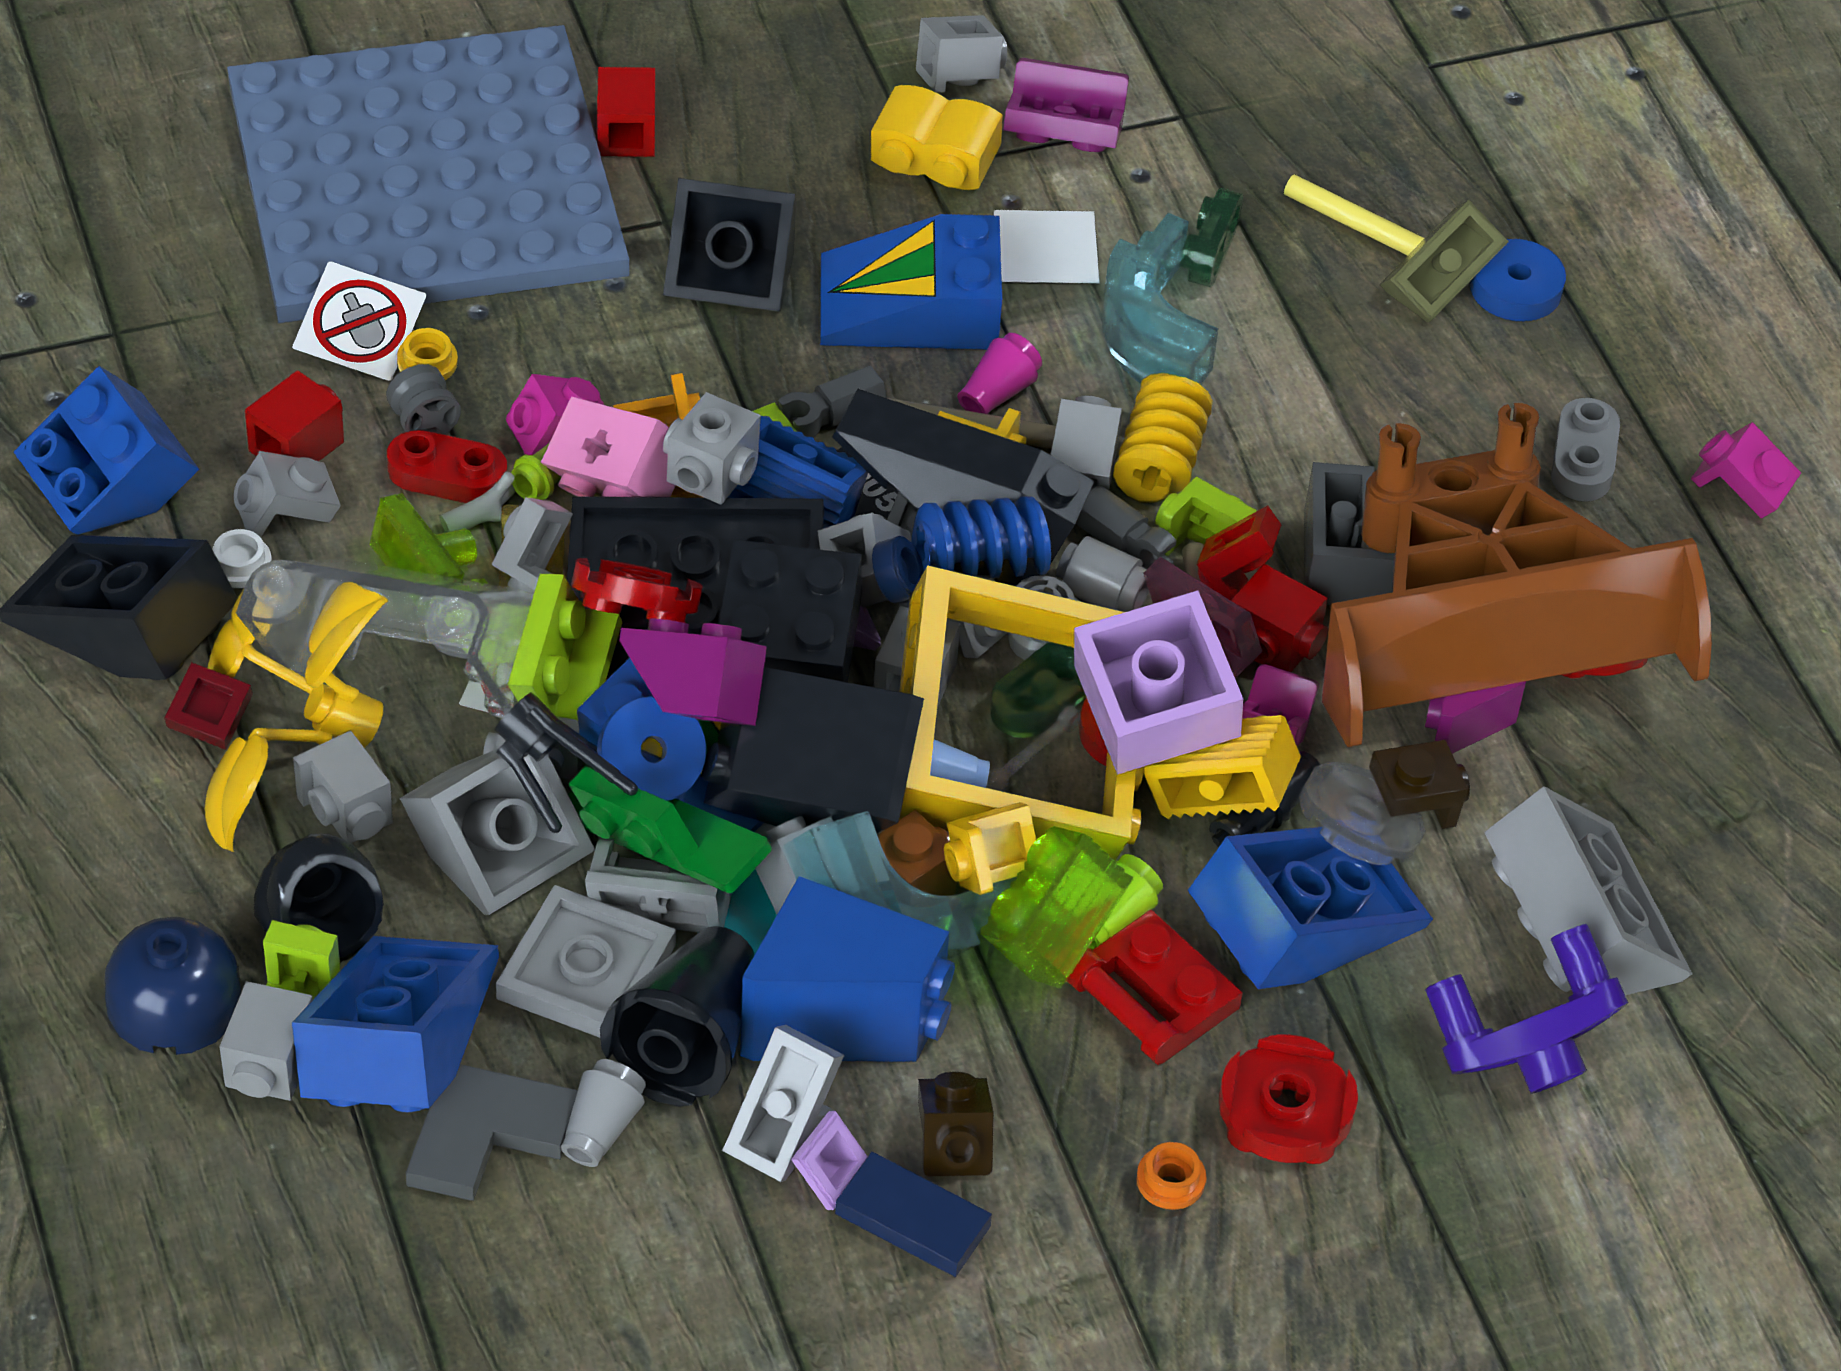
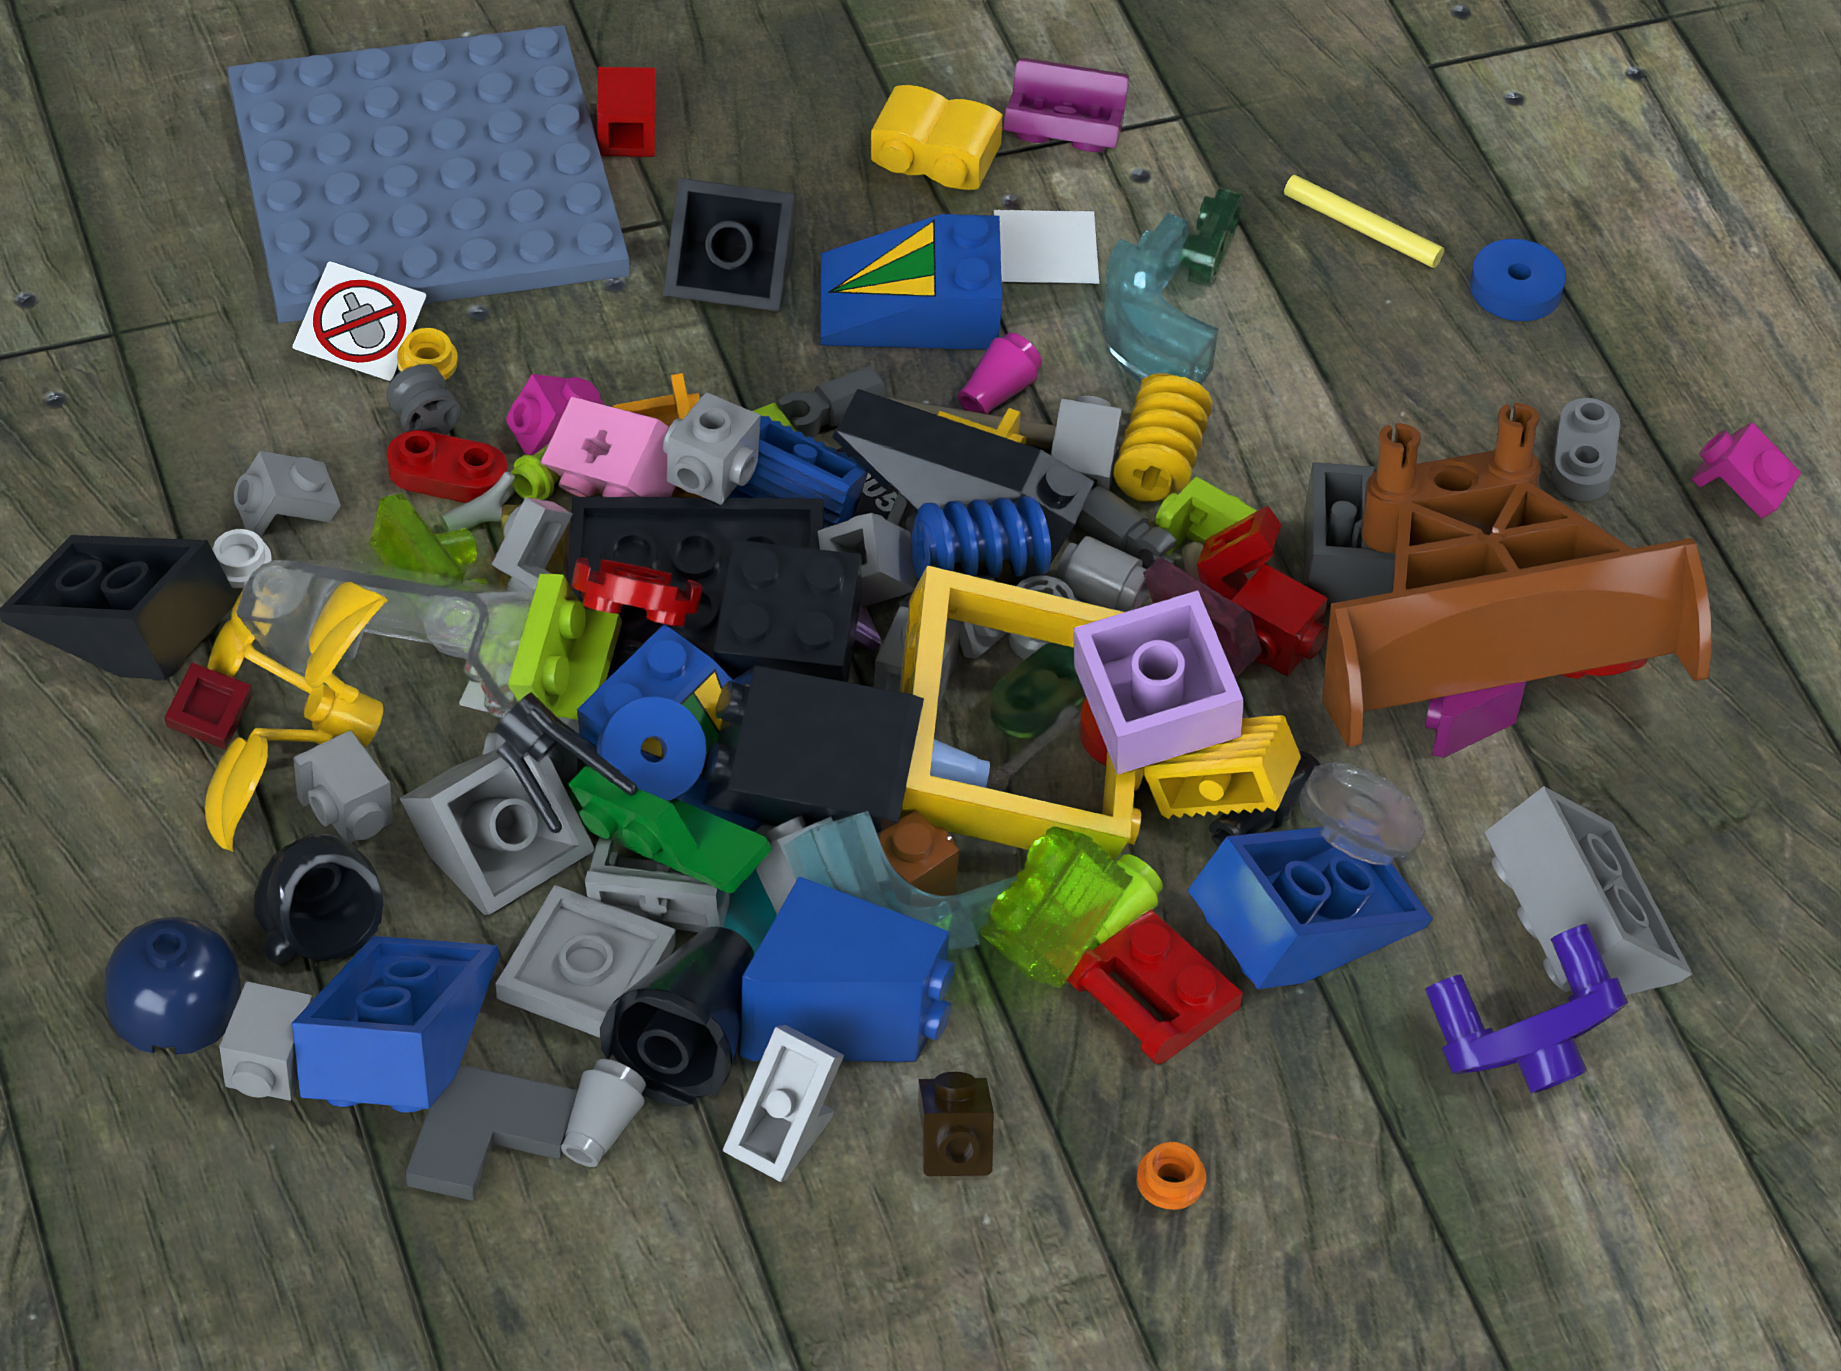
blue slope [14,366,199,535] -> none
red brick [245,370,344,461] -> none
lime bracket [263,920,340,999] -> none
magenta slope [619,619,767,726] -> none
lavender slope [791,1111,868,1210] -> none
dark blue tile [835,1152,992,1277] -> none
dark blue tile [872,536,924,603] -> none
light grey brick [916,15,1007,92] -> none
yellow bracket [944,802,1042,895] -> none
red plate [1219,1034,1358,1164] -> none
dark pink bracket [1242,664,1319,746] -> none
dark brown bracket [1369,740,1470,829] -> none
olive slope [1380,200,1509,323] -> none

